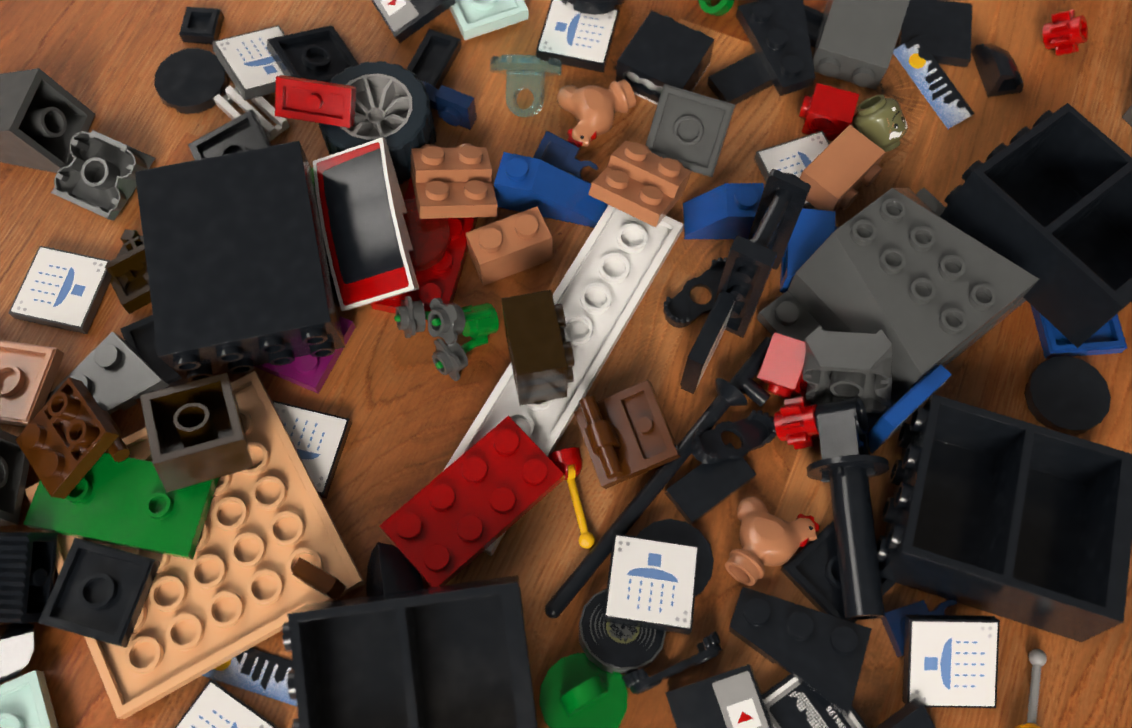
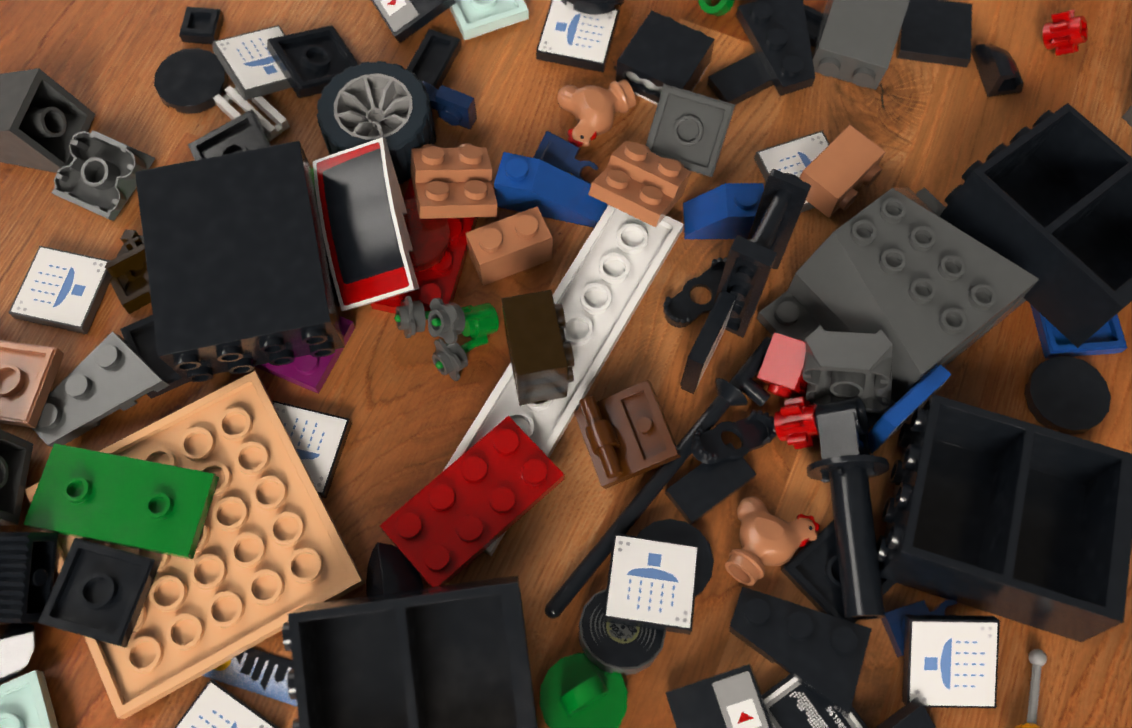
reddish brown plate [16,377,130,499] -> none
dark brown brick [140,372,254,492] -> none
red plate [275,75,356,128] -> none
reddish brown tile [291,558,346,601] -> none
clear light blue tile [490,55,562,118] -> none
hinge [548,447,595,549] -> none
black piece [622,631,723,695] -> none
blue slope [780,208,839,293] -> none
red brick [798,83,860,141] -> none
olive head [853,95,908,152] -> none
sticker [893,36,975,129] -> none

